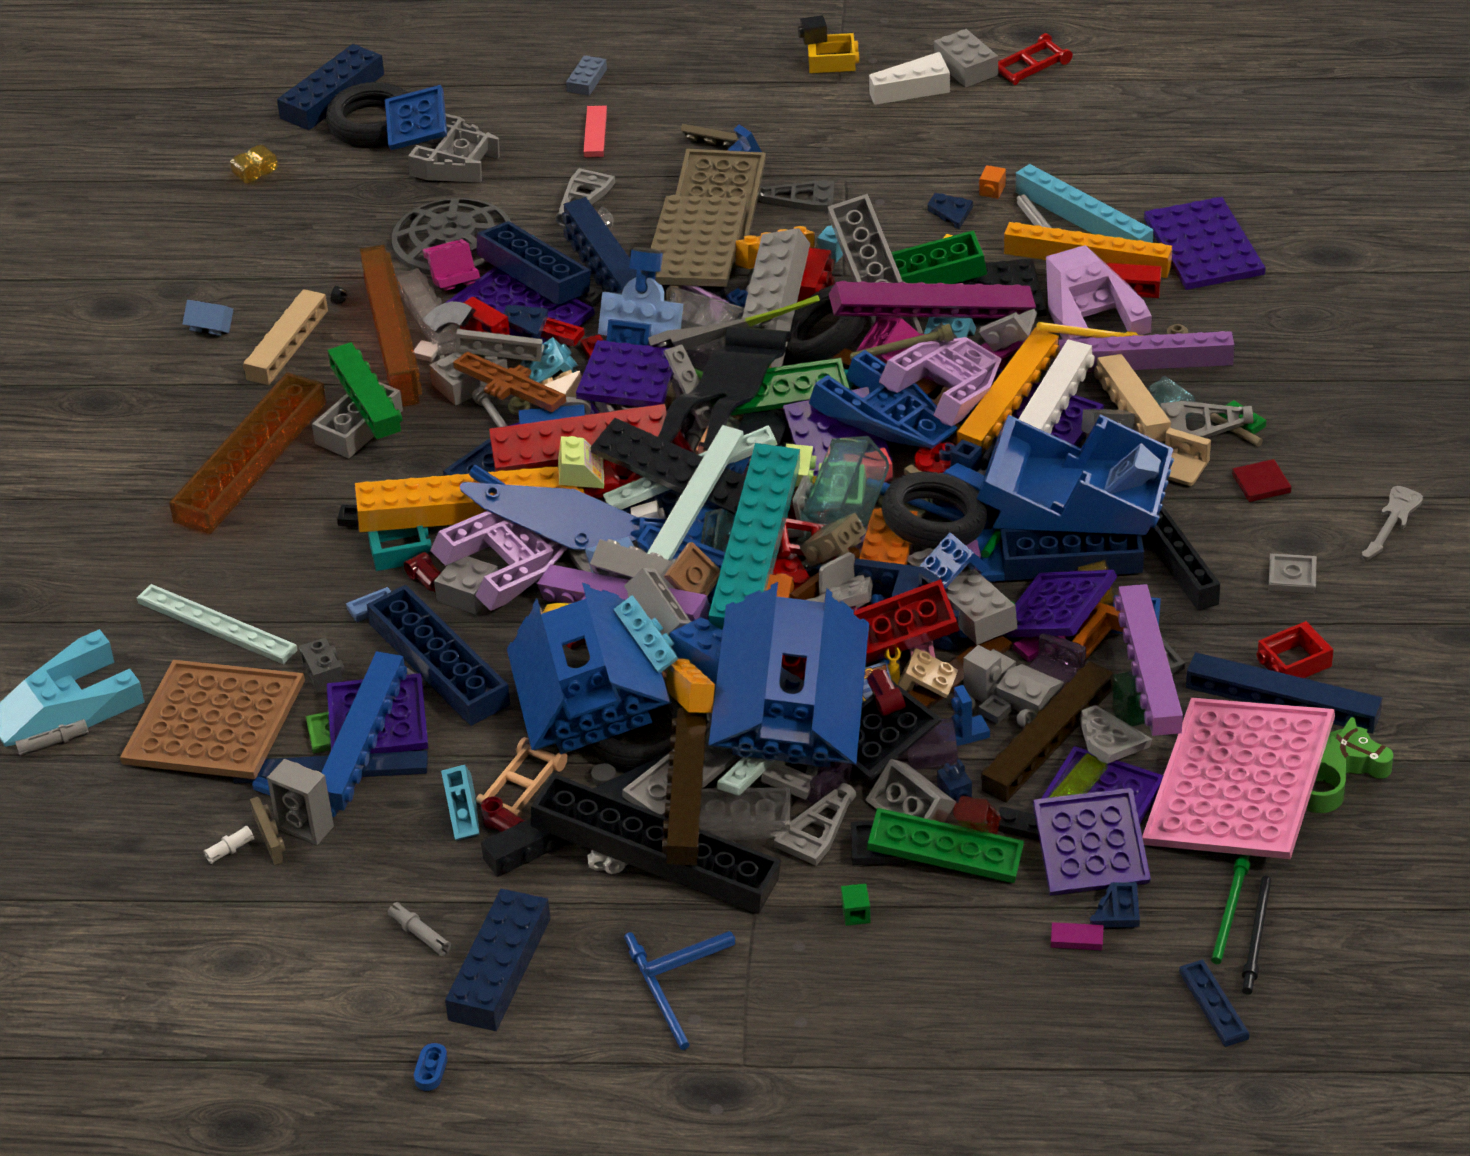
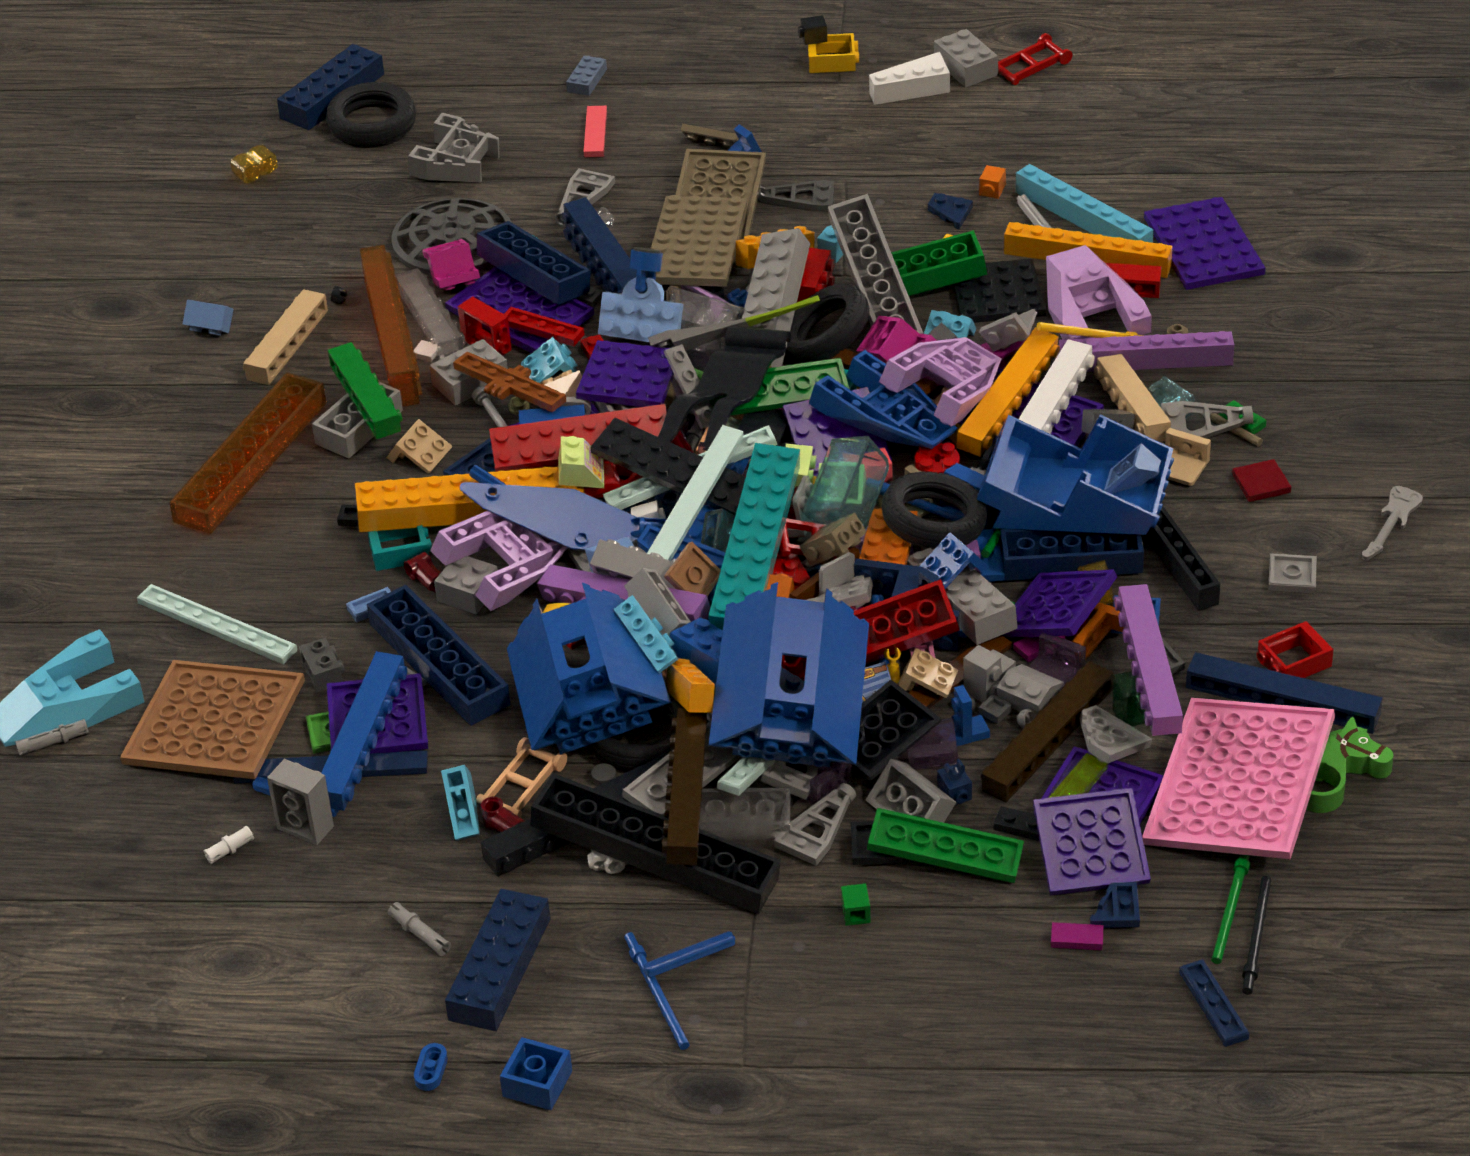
dark tan tile [250,797,286,865] -> none
blue plate [385,85,447,150] -> none
tile [422,302,476,333] -> none
light grey panel [455,329,544,362] -> none
dark blue wing [503,305,548,339] -> none
blue bracket [606,319,654,347] -> none
magenta brick [829,281,1036,318] -> none
olive piece [850,324,954,360] -> none
dark red piece [866,669,906,716] -> none
dark blue brick [939,439,982,472] -> none
clear red brick [953,796,1001,835] -> none
none -> tan bracket [387,419,452,474]
none -> blue brick [500,1037,572,1110]

